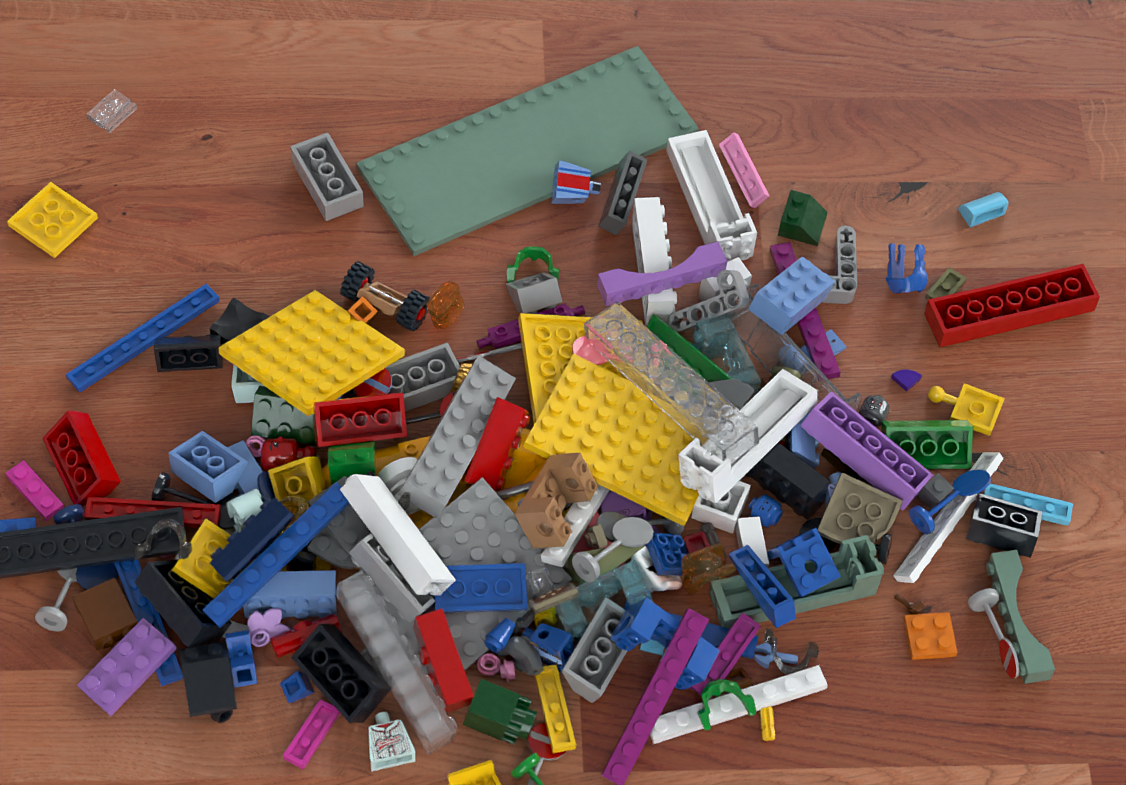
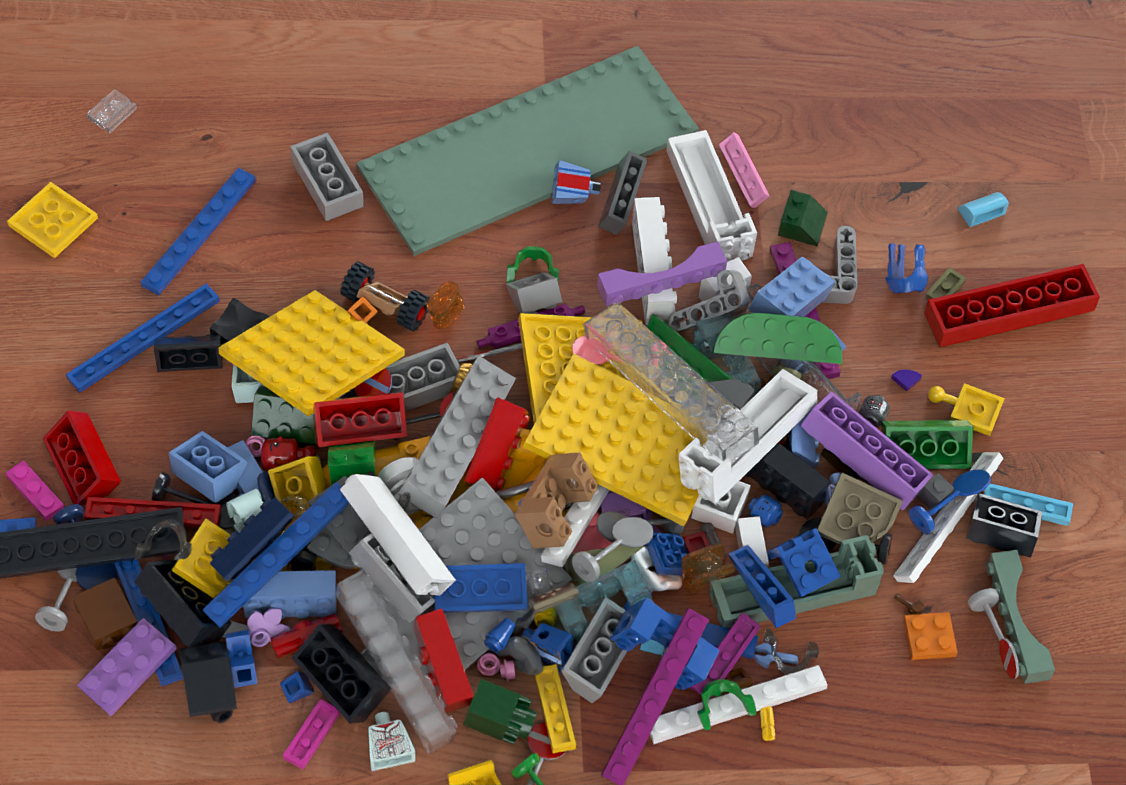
dark tan plate [584,524,608,550] -> none
none -> blue plate [141,168,256,296]
none -> green plate [713,313,843,364]

